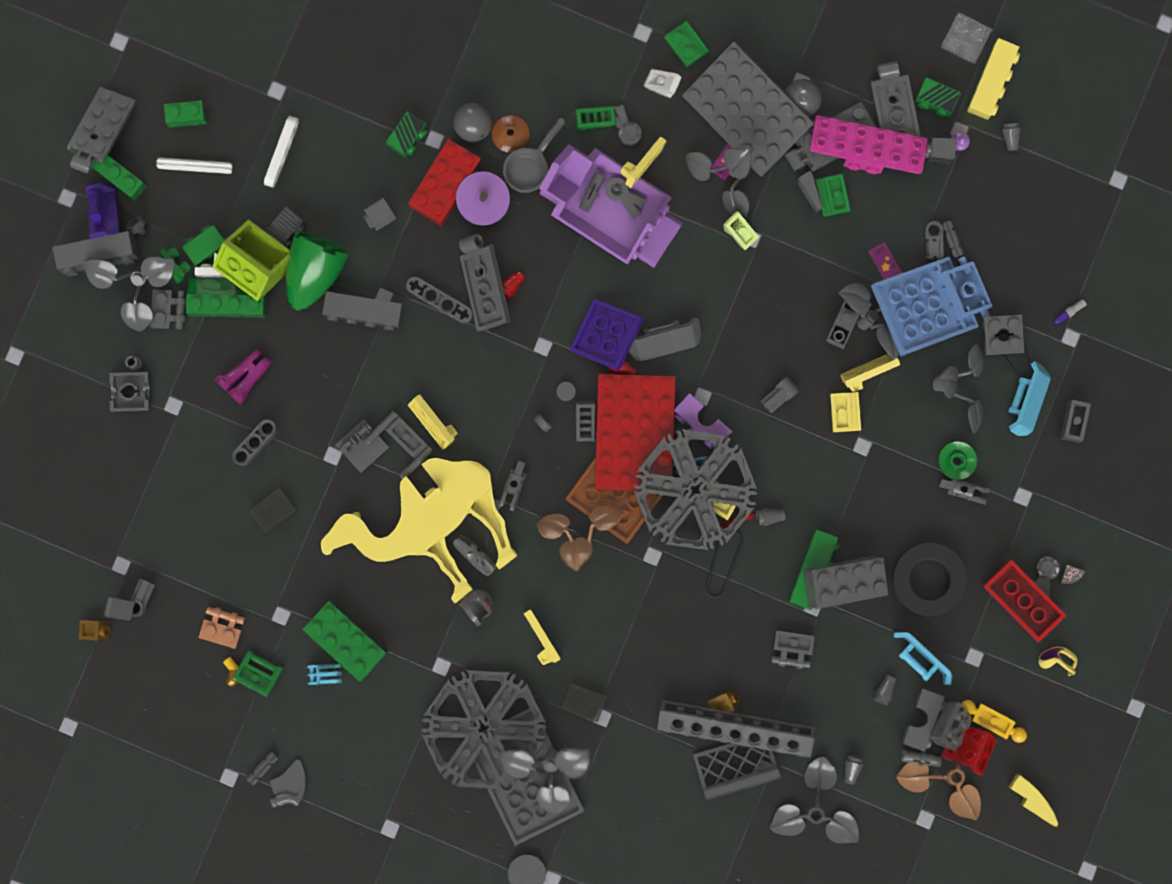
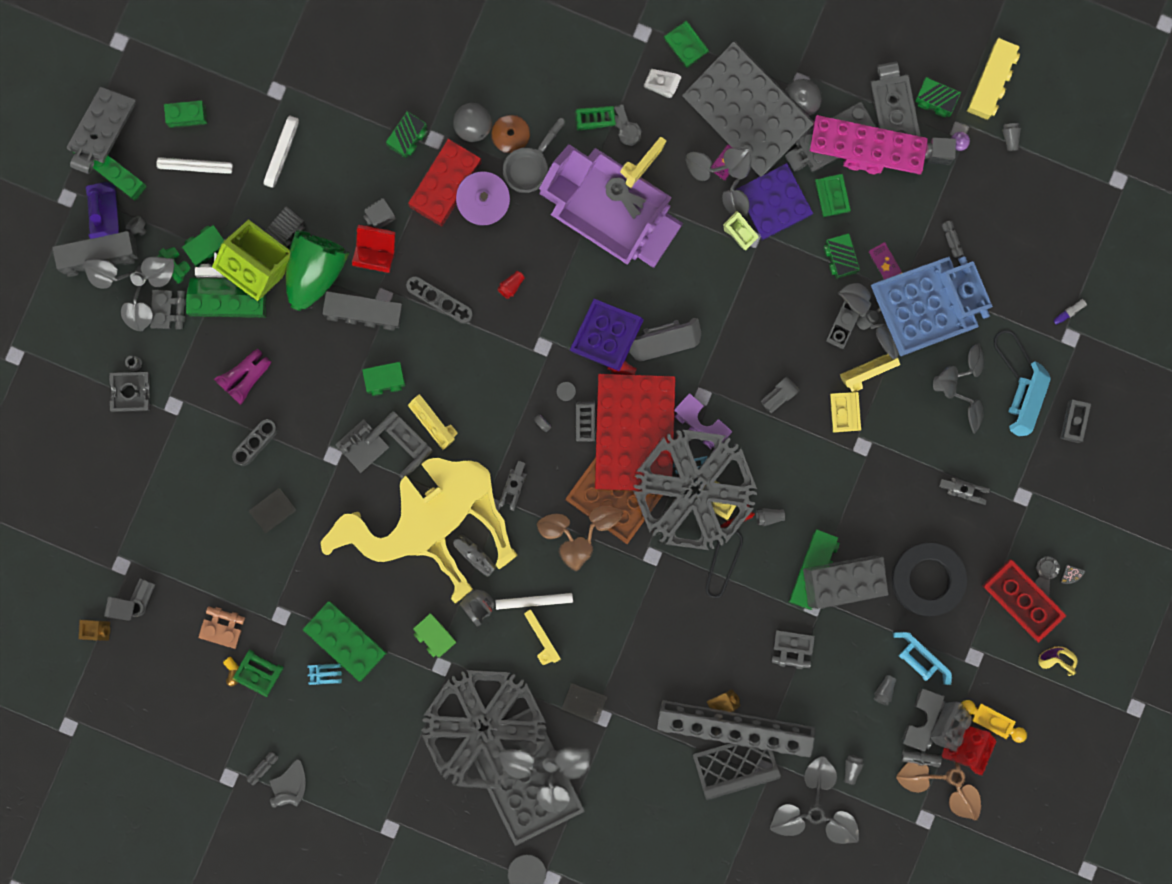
dark grey hinge [459,234,511,332] -> none
dark grey pin [579,173,605,212] -> none
dark grey slope [797,171,822,213] -> none
dark grey piece [925,221,943,260] -> none
green dish [938,441,977,480] -> none
clear plate [941,12,992,64] -> none
dark grey brick [982,315,1024,355] -> none
light yellow slope [1008,774,1058,827] -> none
none -> red bracket [352,225,396,273]
none -> green brick [362,362,406,396]
none -> bright green brick [413,613,457,658]
none -> white piece [495,593,573,610]
none -> dark purple plate [736,164,813,240]
none -> brick [823,234,860,279]

